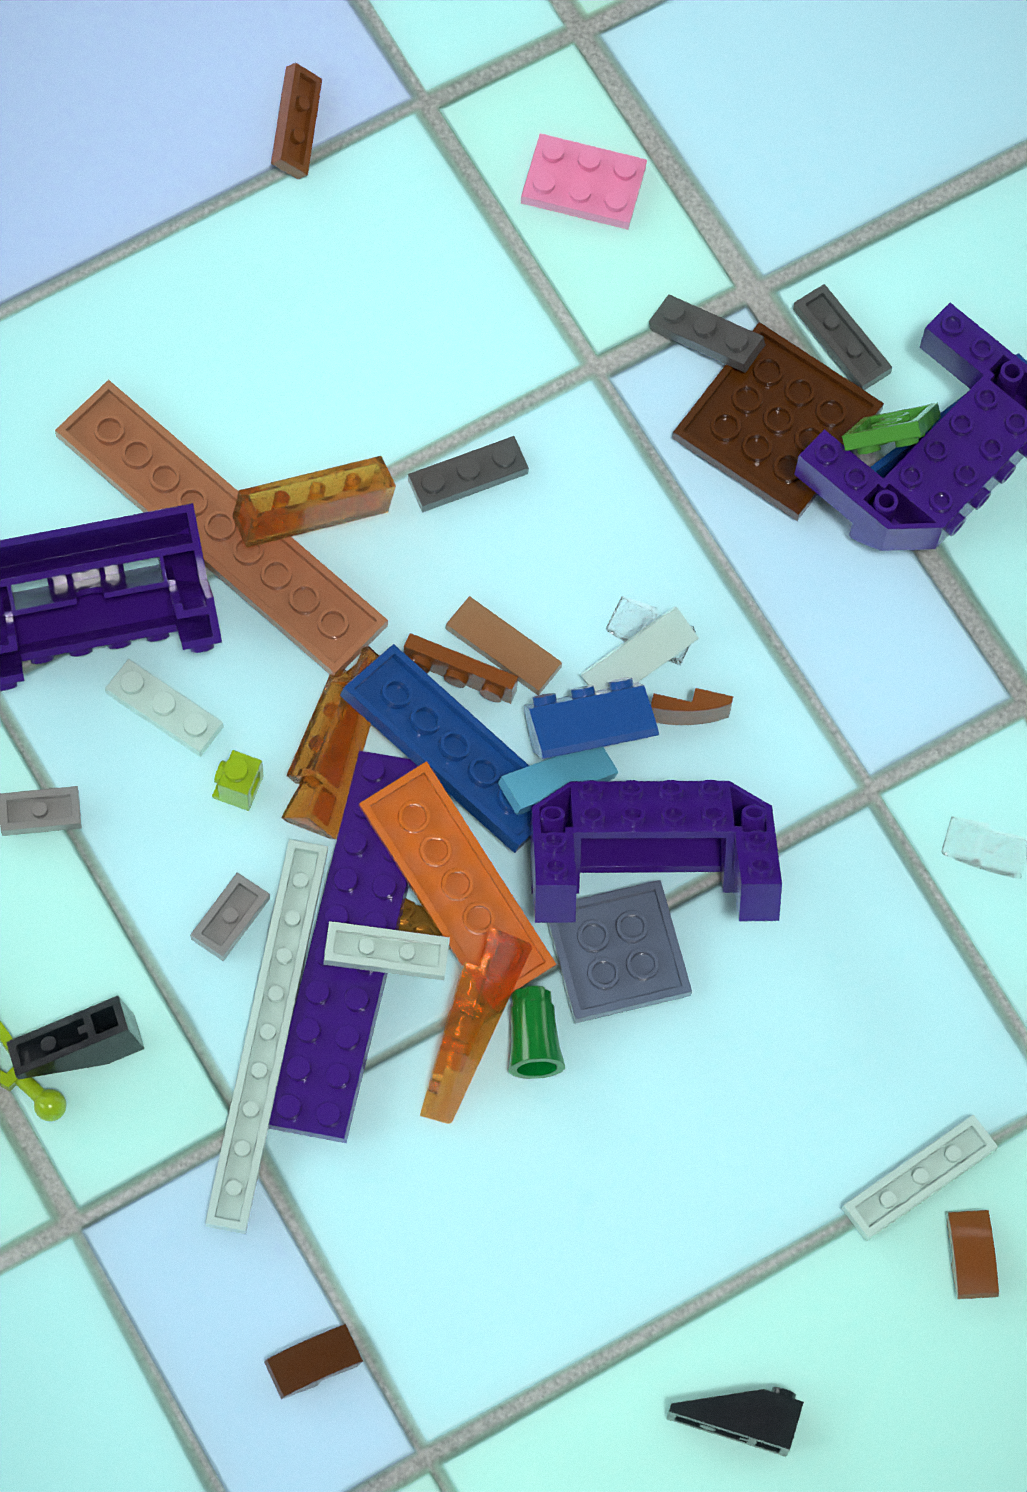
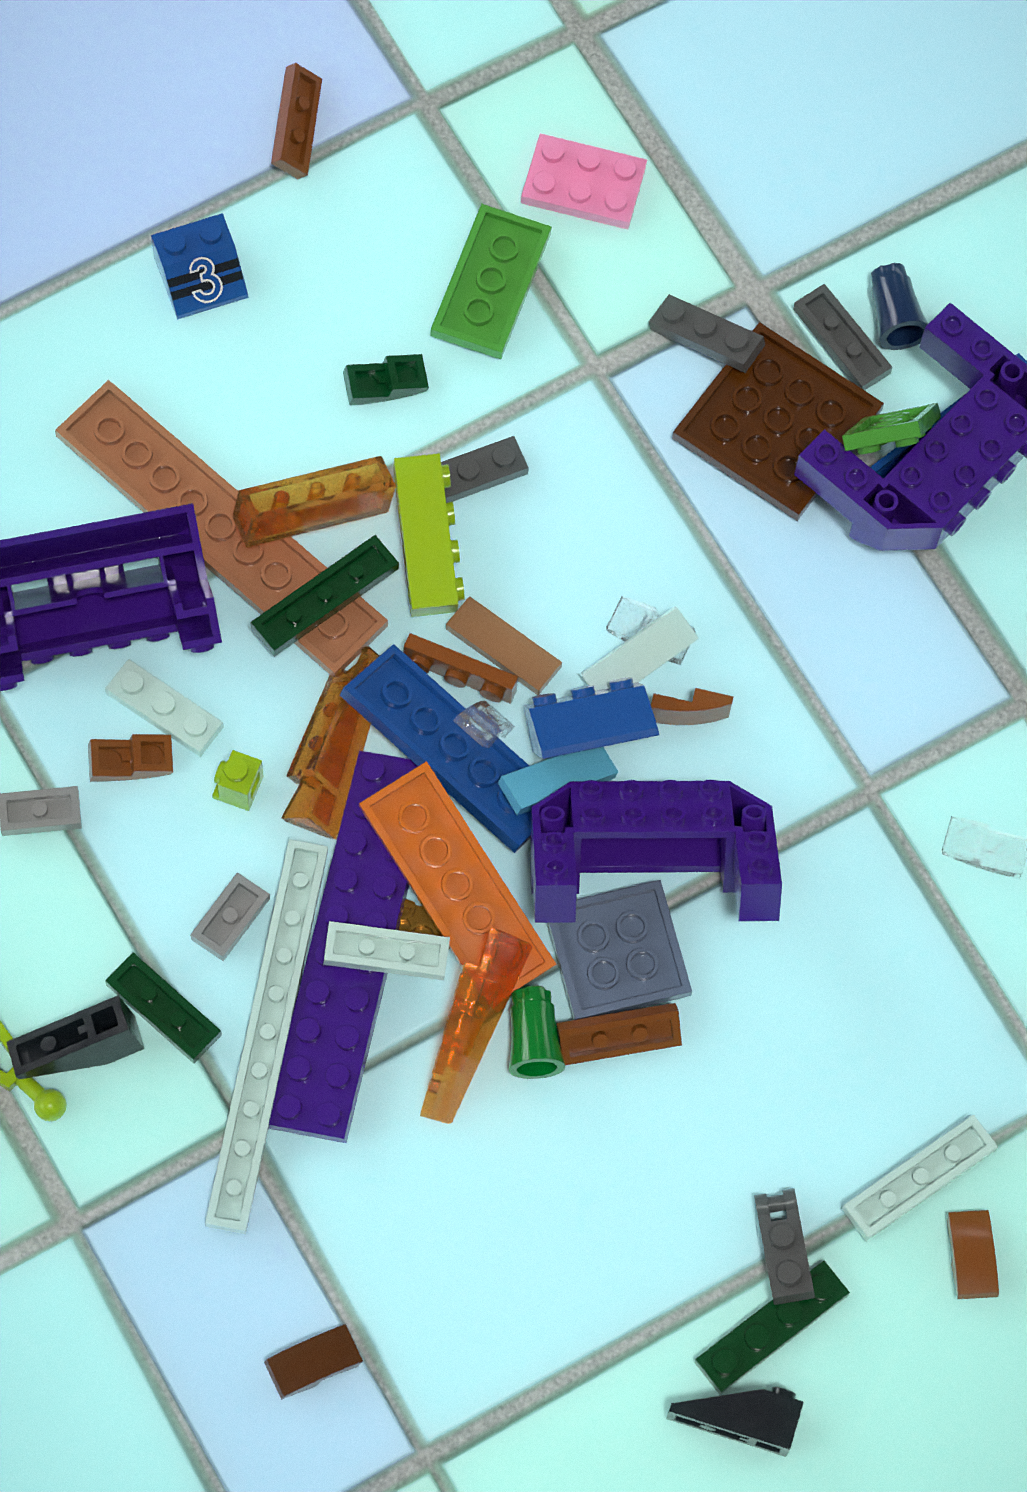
none -> dark orange slope [88,734,173,782]
none -> dark green plate [105,952,222,1064]
none -> blue slope [151,213,249,320]
none -> dark green plate [250,534,399,657]
none -> dark green slope [343,354,429,406]
none -> lime brick [393,453,465,617]
none -> bright green plate [430,203,552,360]
none -> clear slope [453,700,515,748]
none -> dark orange plate [556,1003,682,1065]
none -> dark green plate [694,1260,850,1395]
none -> dark grey plate [754,1188,815,1305]
none -> dark blue plant [871,262,929,350]

